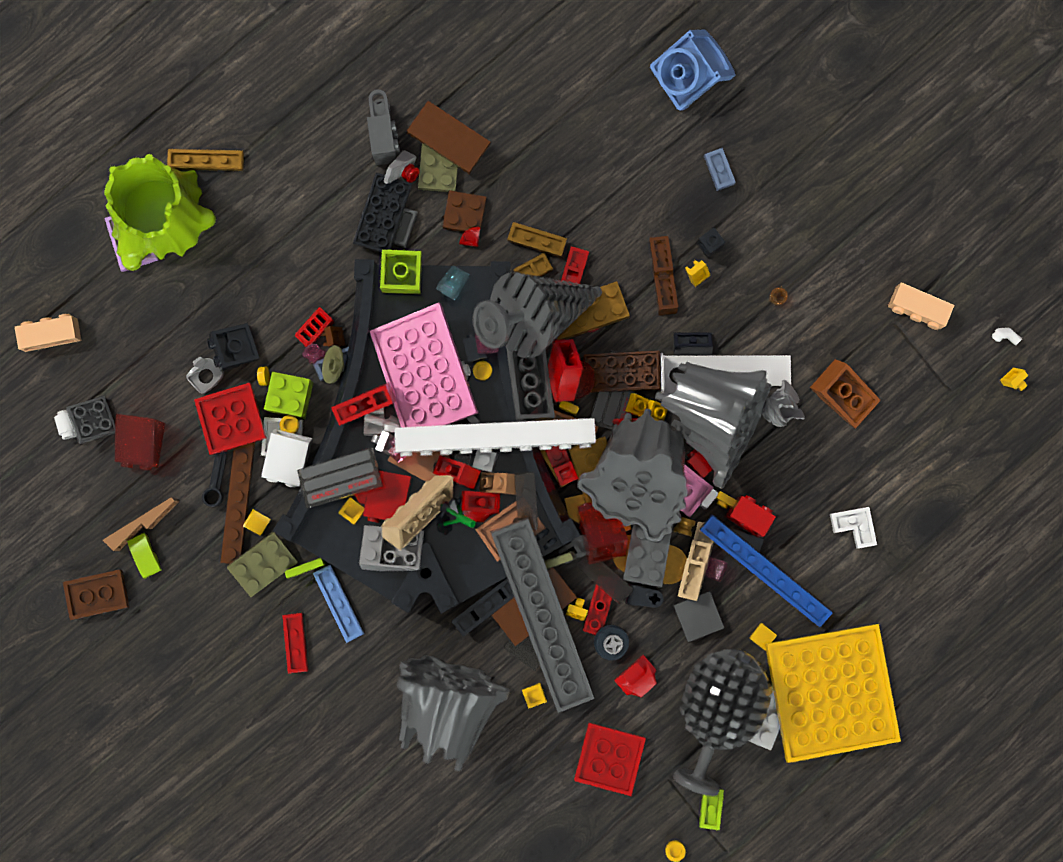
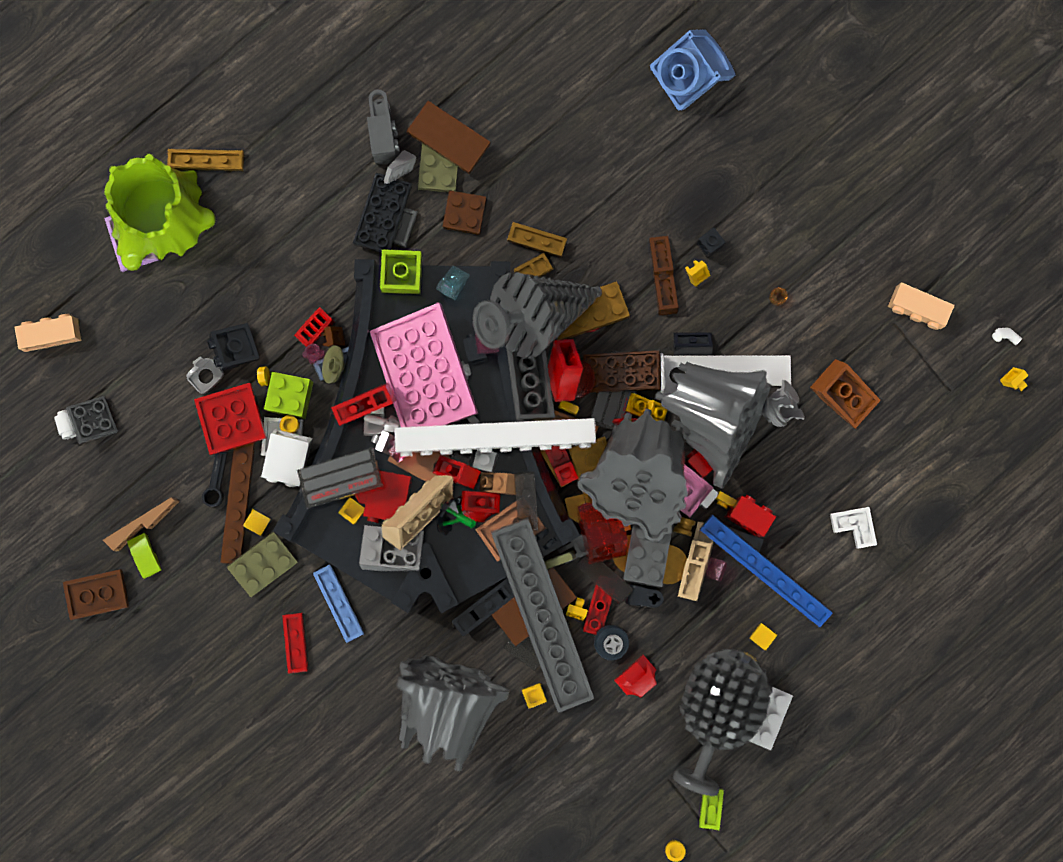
clear red slope [115,414,165,471] -> none
lime tile [285,558,326,578] -> none
red bush [401,164,420,183] -> none
red tile [459,227,480,247] -> none
yellow tile [473,361,493,381] -> none
red slope [561,246,589,284] -> none
red plate [574,722,646,796] -> none
dark grey tile [673,591,724,642] -> none
sand blue plate [704,148,736,191] -> none
yellow plate [765,624,901,763] -> none

